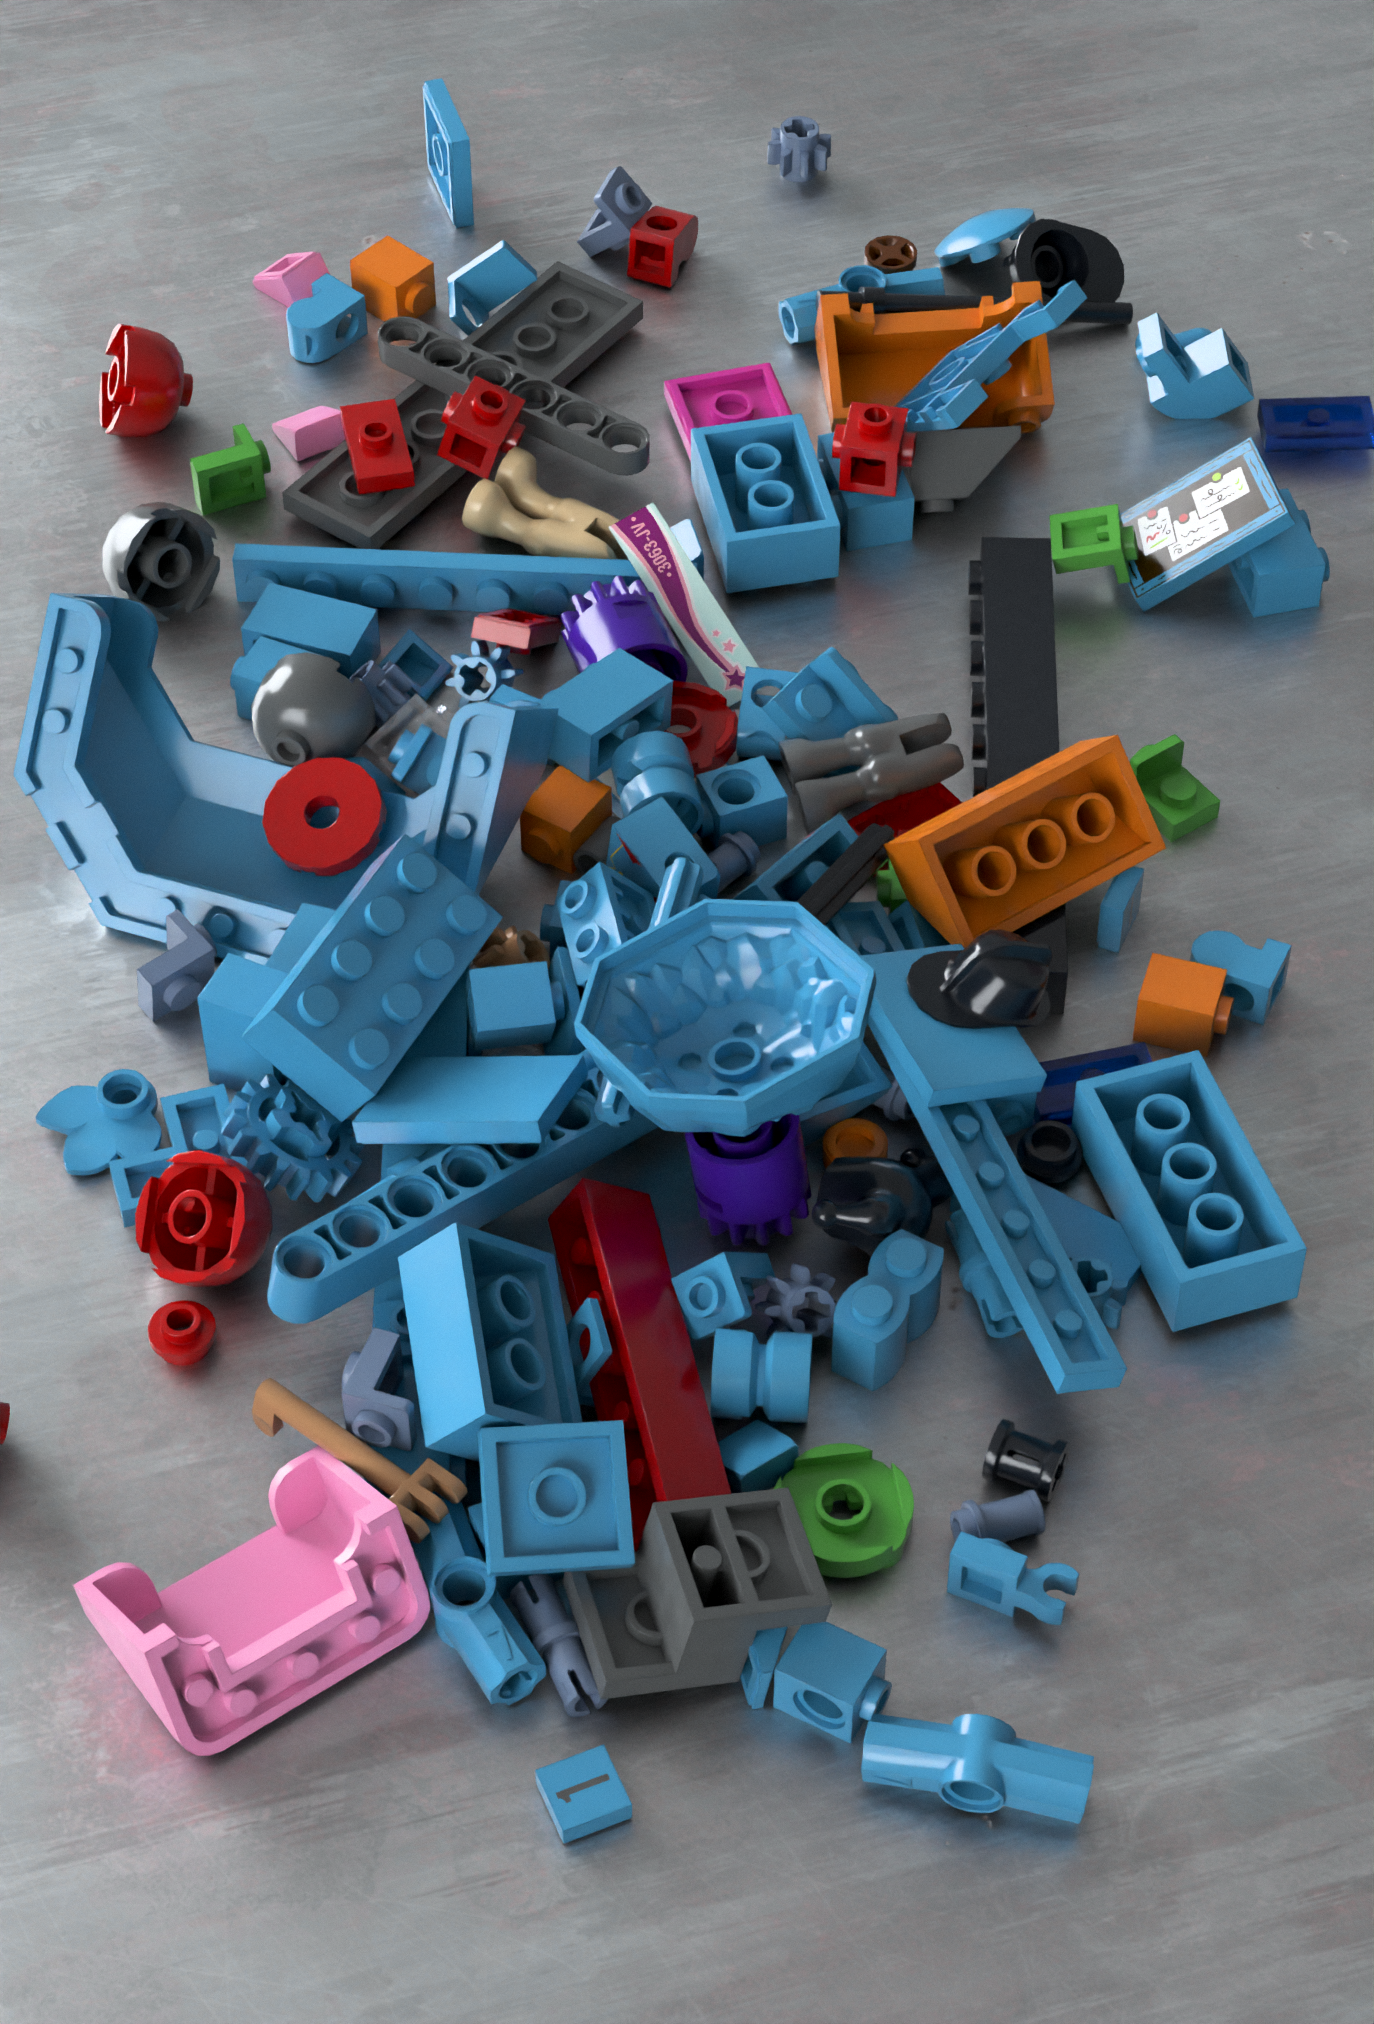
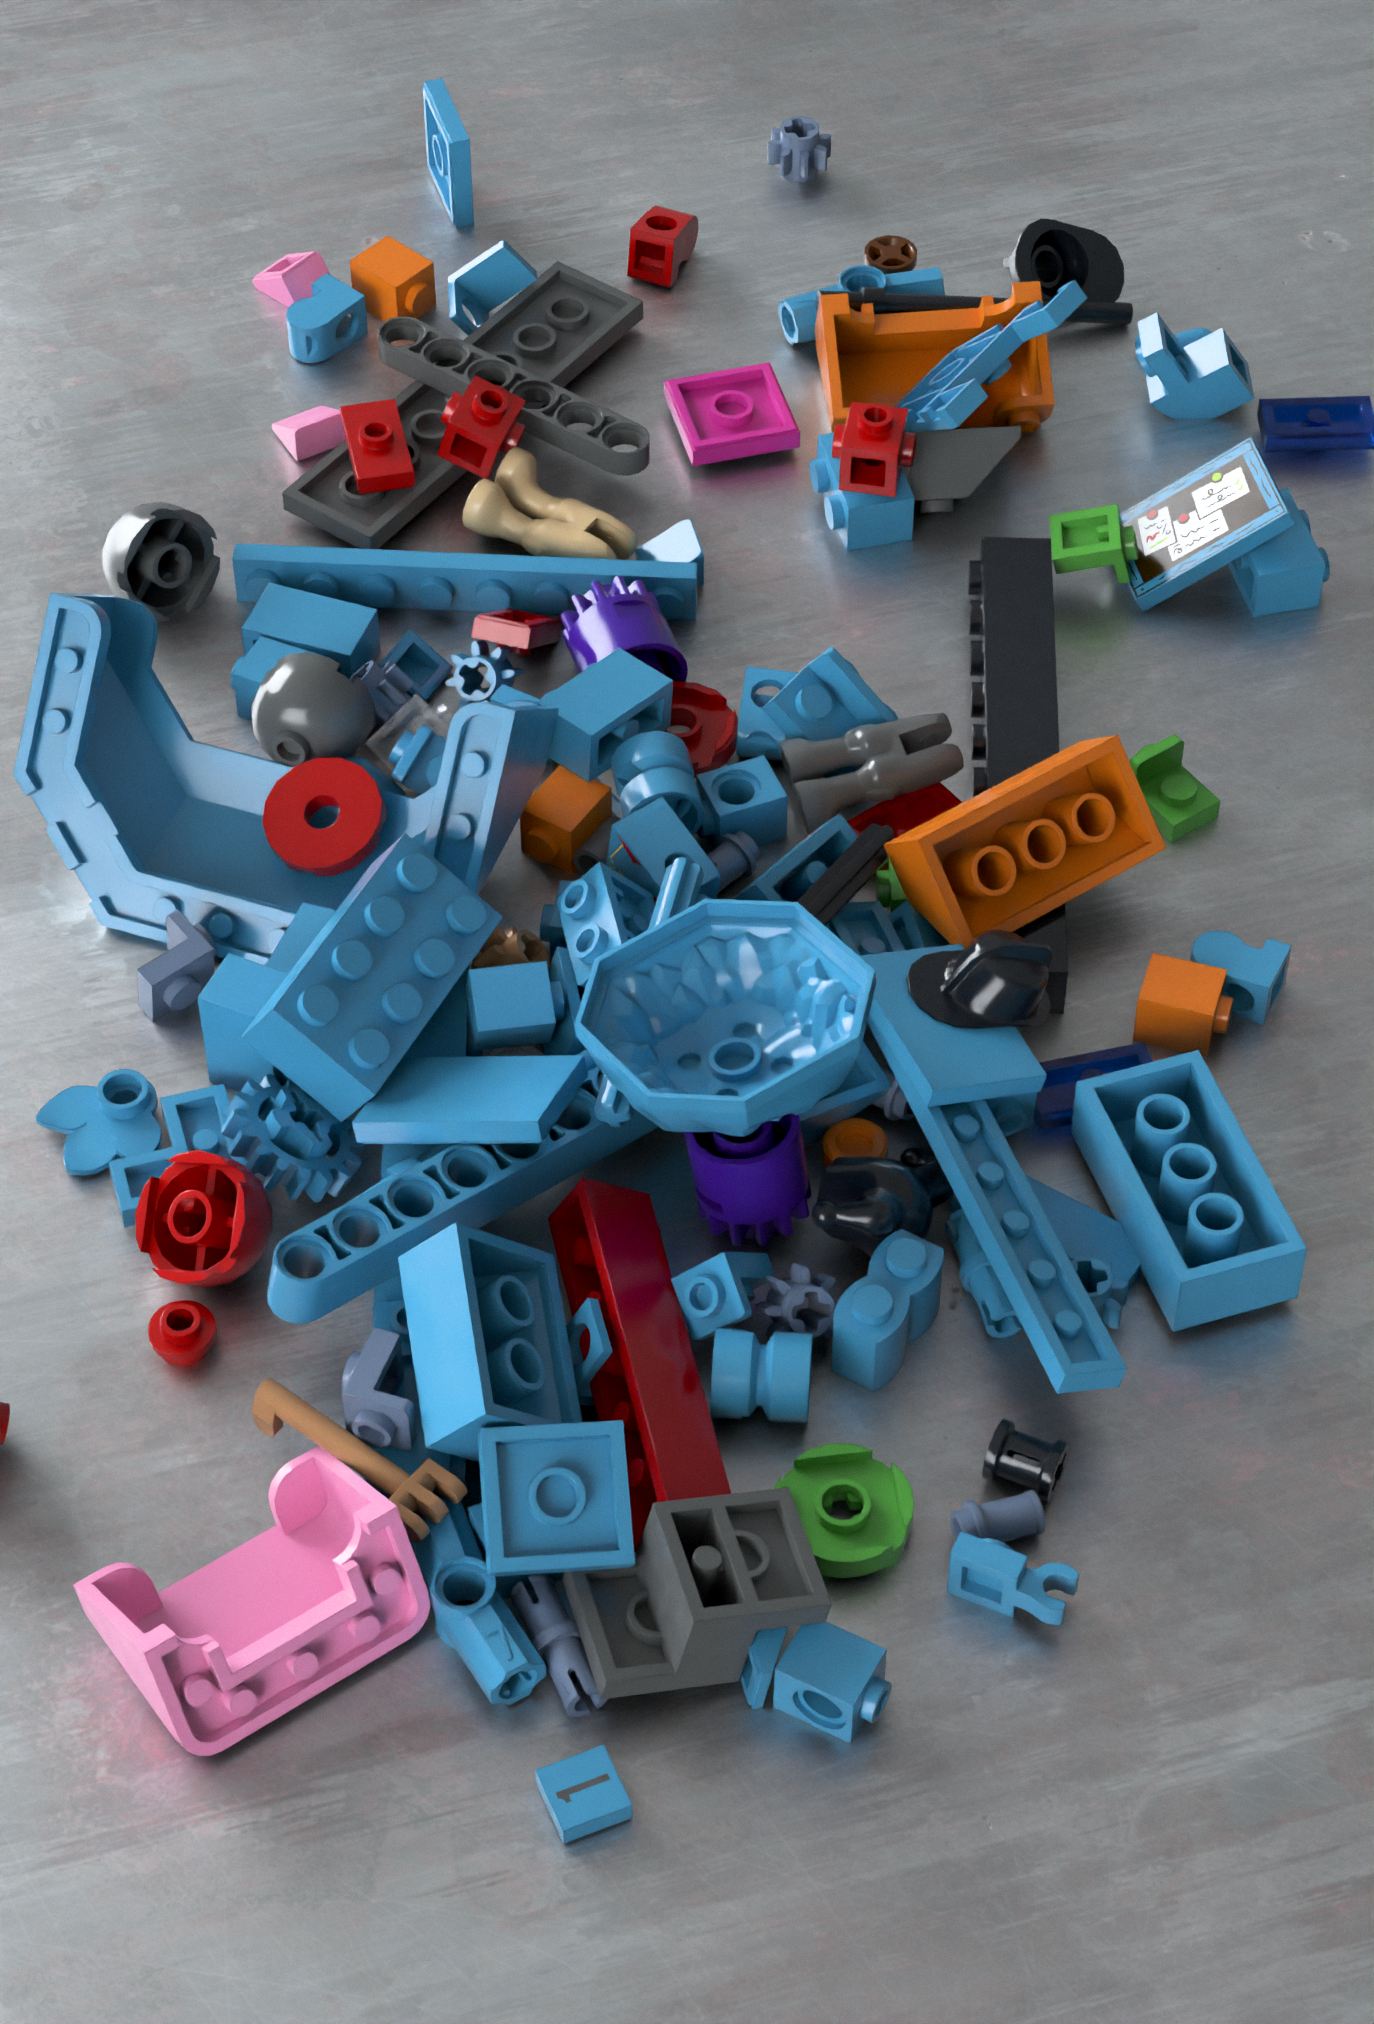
red cylinder [99,324,193,437] -> none
bright green bracket [190,423,271,515] -> none
sand blue bracket [577,166,653,257] -> none
sticker [608,502,766,707] -> none
dark azure brick [691,413,841,593] -> none
dark azure slope [717,1419,799,1494] -> none
dark azure piece [861,1713,1094,1824] -> none
dark azure dish [934,208,1037,267] -> none
black plate [1016,1120,1083,1183] -> none
dark azure tile [1096,866,1144,953] -> none

